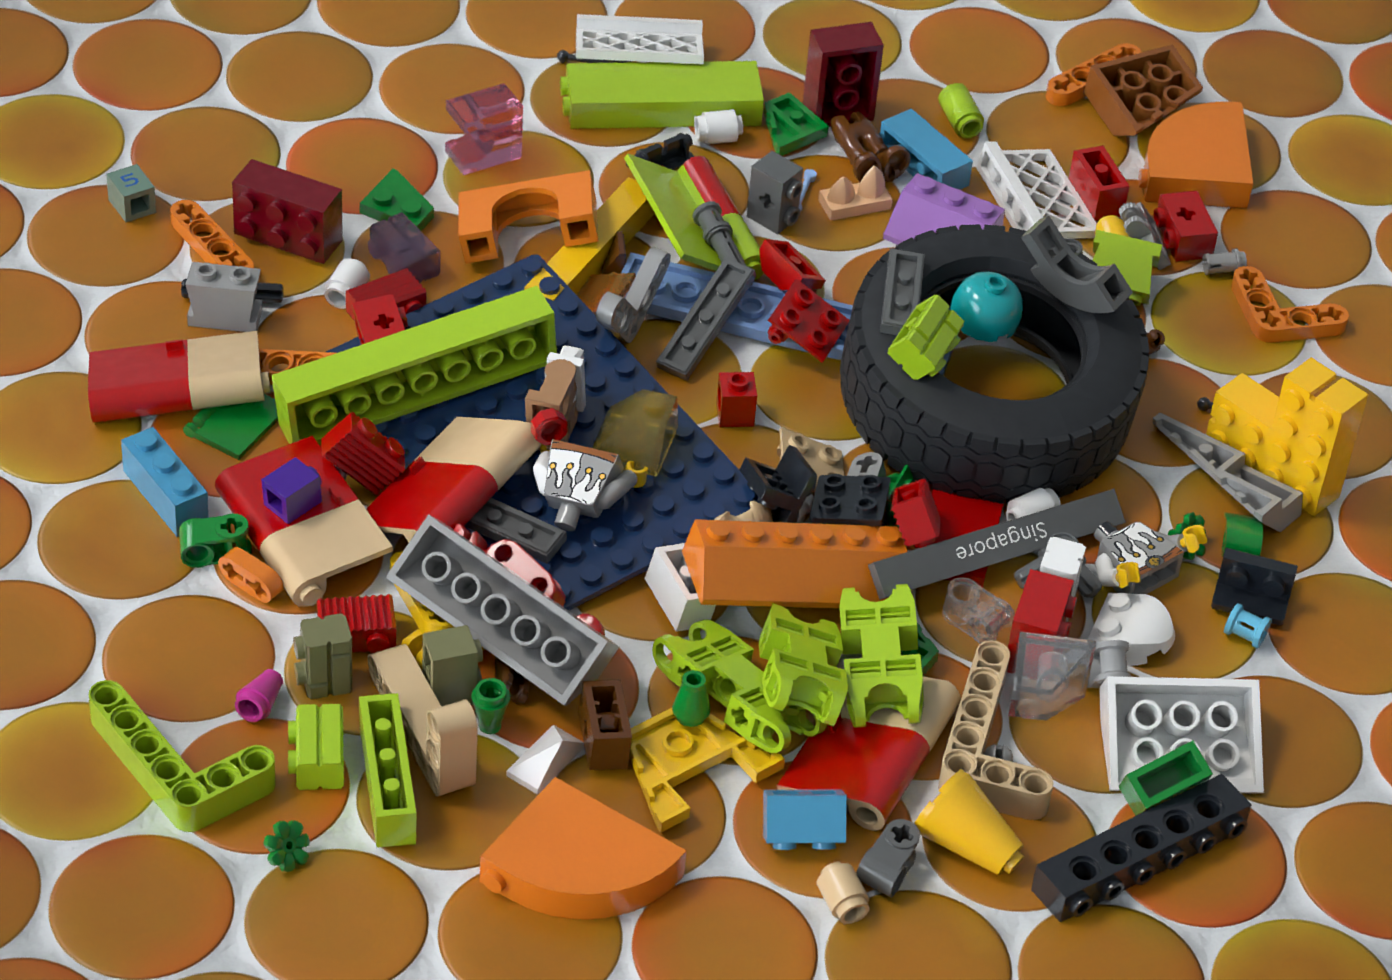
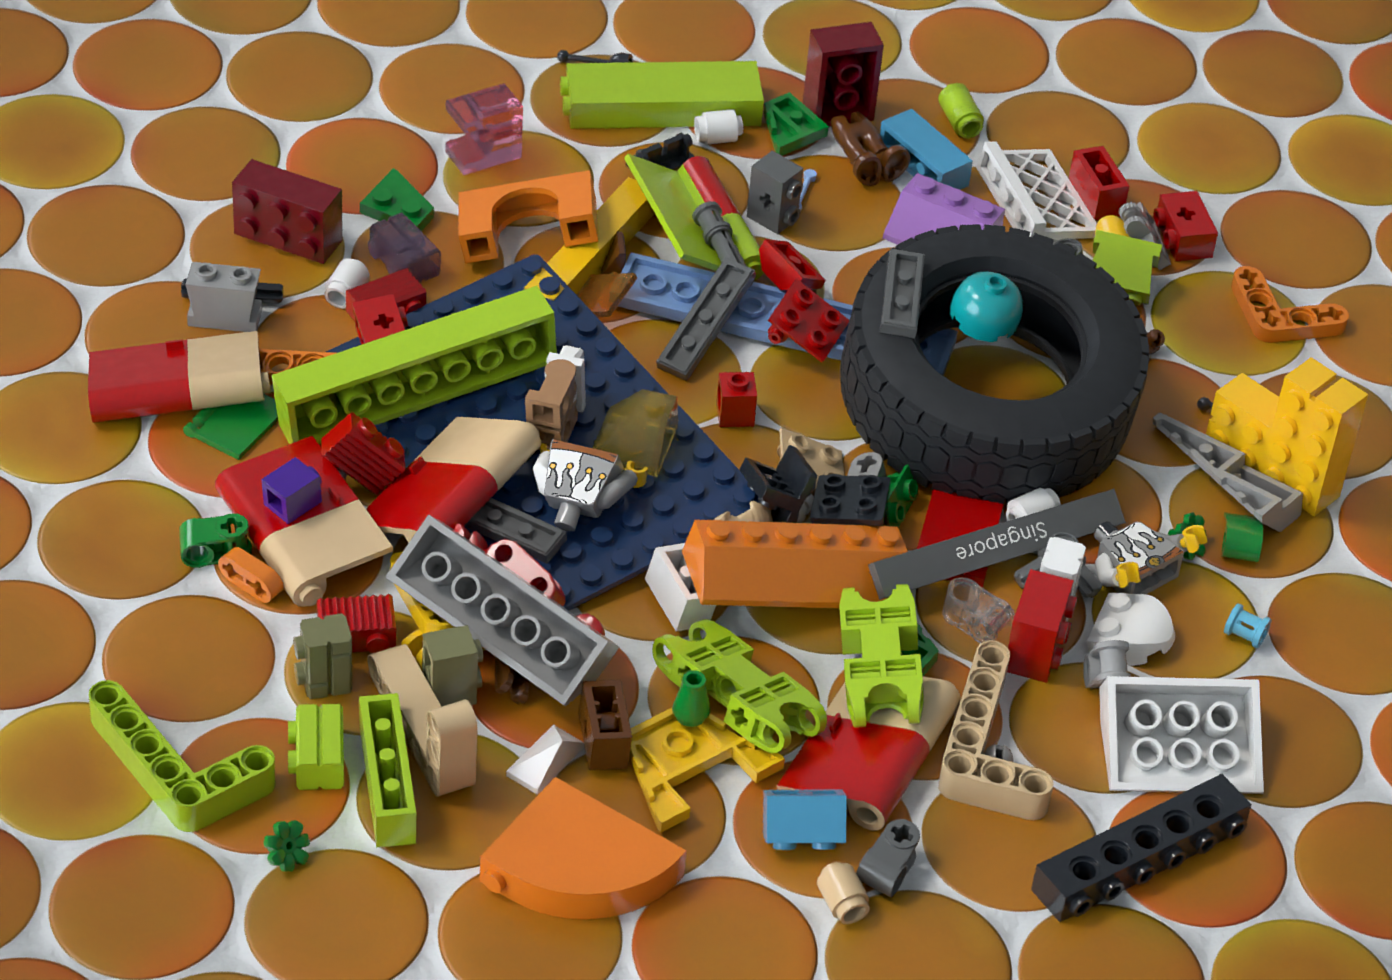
sand green brick [106,164,156,222] -> none
dark azure brick [121,427,209,537] -> none
orange beam [170,200,254,268] -> none
dark pink cone [235,669,283,722] -> none
green cone [471,678,510,734] -> none
red tile [531,408,568,446] -> none
white fence [576,14,704,64] -> none
light grey beam [596,247,671,343] -> none
lime piece [758,603,848,727] -> none
light nougat tile [819,166,892,221] -> none
lime brick [887,295,964,380] -> none
red brick [891,479,941,548] -> none
yellow cone [914,769,1025,875] -> none
clear slope [1008,632,1096,721] -> none
dark grey arch [1021,216,1133,313] -> none
orange beam [1046,43,1142,106] -> none
dark orange wedge [1084,44,1203,136] -> none
green piece [1118,740,1213,816] -> none
orange brick [1138,102,1253,208] -> none
light grey pin [1203,249,1247,275] -> none
black bracket [1211,548,1298,625] -> none

